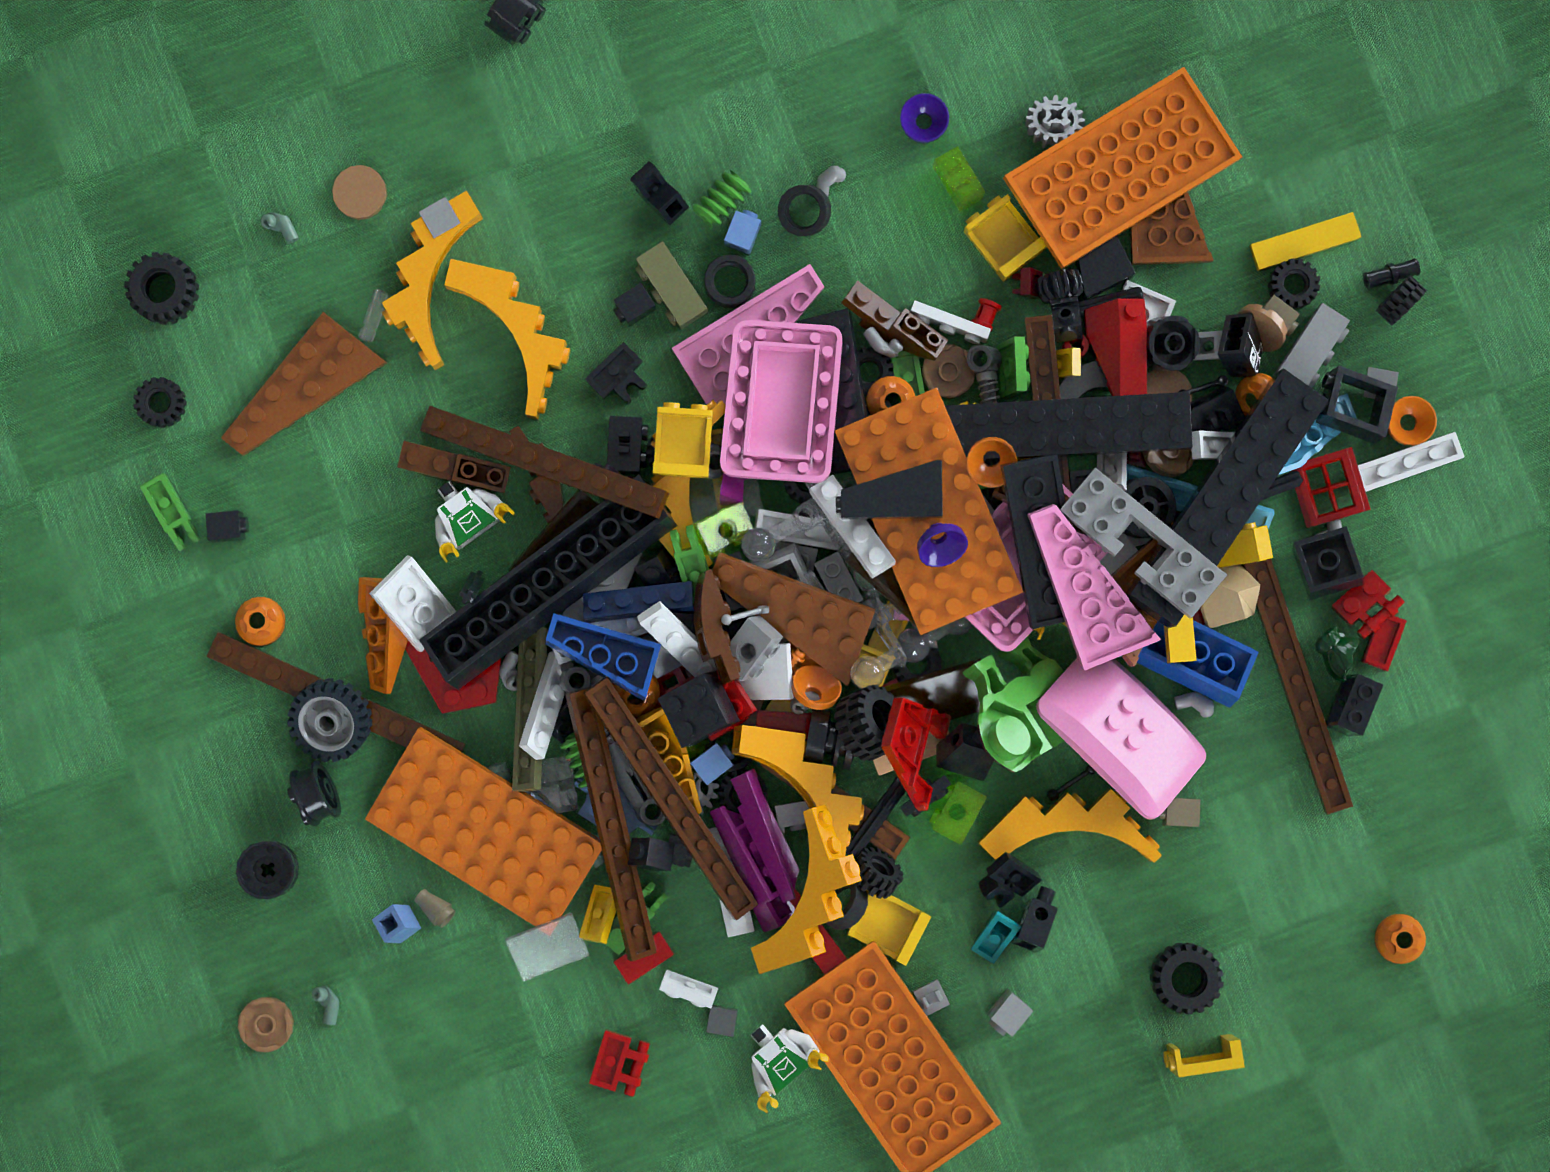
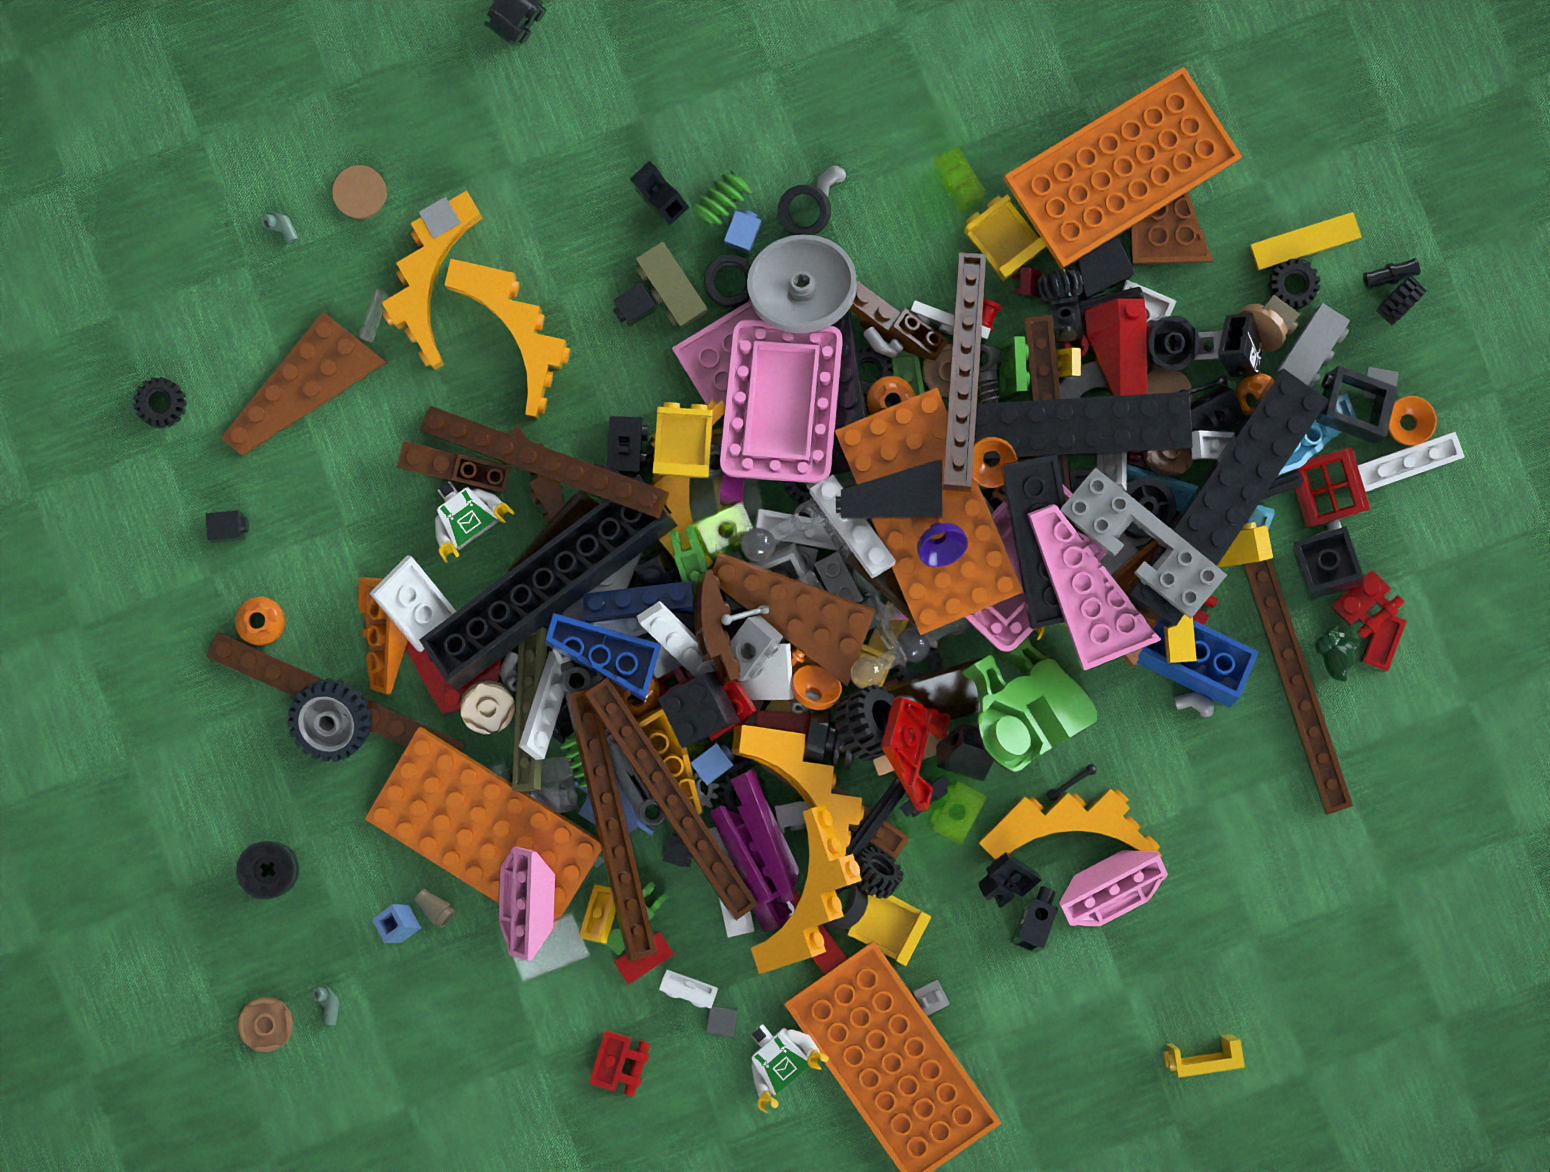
black tyre [124,252,199,325] -> none
bright green hinge [140,473,200,551] -> none
black wheel [287,761,341,827] -> none
black axle [459,570,484,604] -> none
black plate [585,342,647,405] -> none
black brick [628,837,674,871] -> none
dark purple piece [900,93,949,143] -> none
teal slope [971,911,1021,964] -> none
light grey brick [987,988,1033,1037] -> none
light grey gear [1025,95,1085,148] -> none
bright pink wedge [1036,657,1206,820] -> none
black tyre [1150,943,1224,1014] -> none
dark tan brick [1158,798,1200,827] -> none
tan slope [1200,564,1260,628] -> none
black window [1325,674,1384,736] -> none
orange piece [1375,914,1426,964] -> none
none -> tan tile [460,680,515,734]
none -> bright pink wedge [499,846,555,961]
none -> light grey dish [747,235,857,333]
none -> plate [943,252,986,492]
none -> bright pink wedge [1059,850,1168,926]

